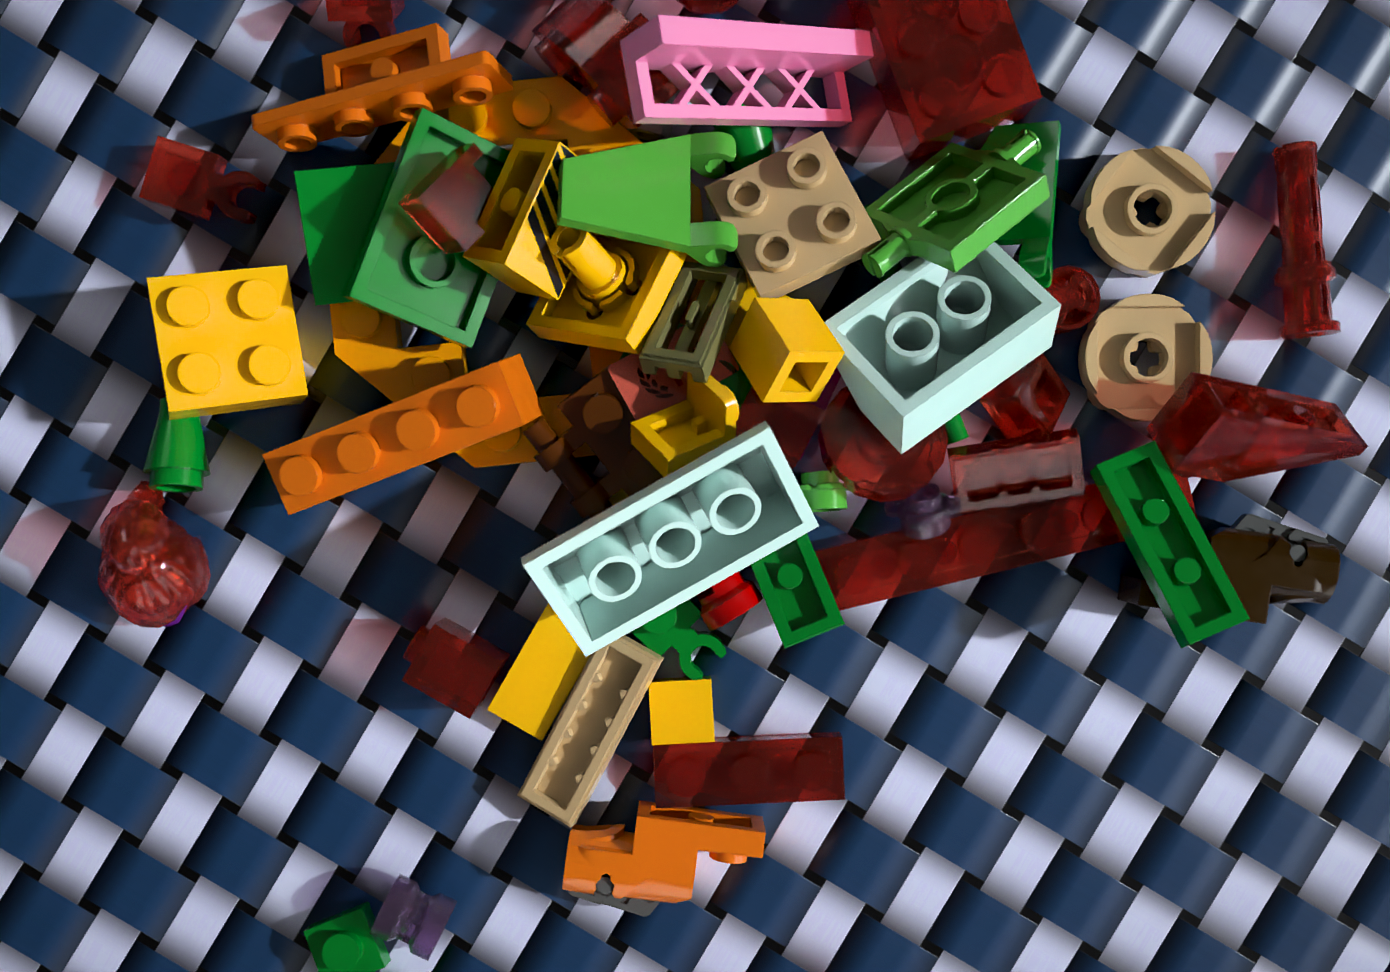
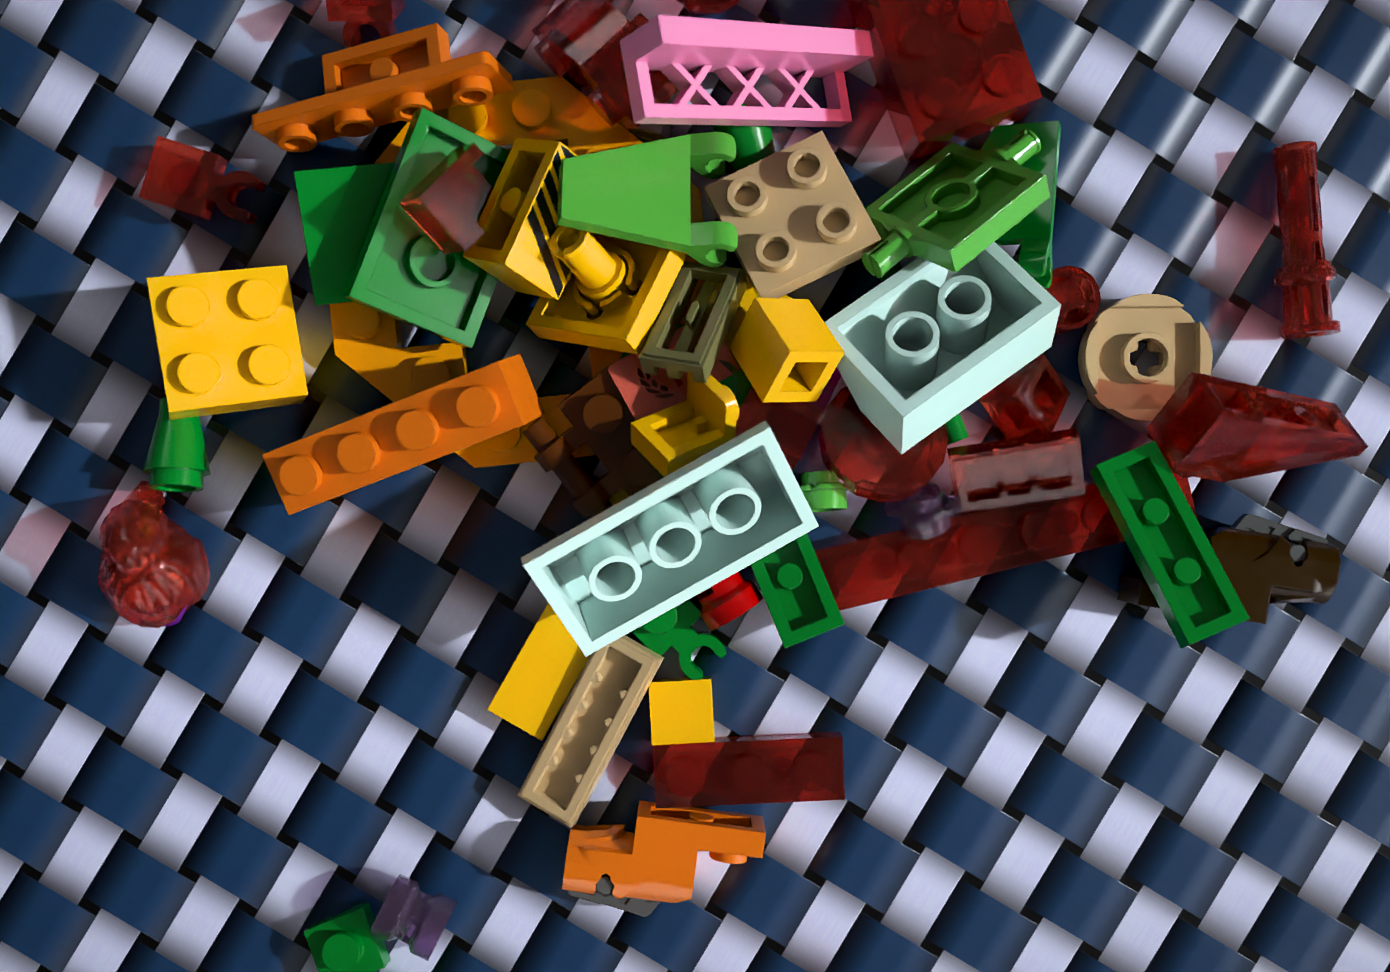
clear red brick [402,617,510,719] -> none
tan plate [1079,146,1215,278] -> none

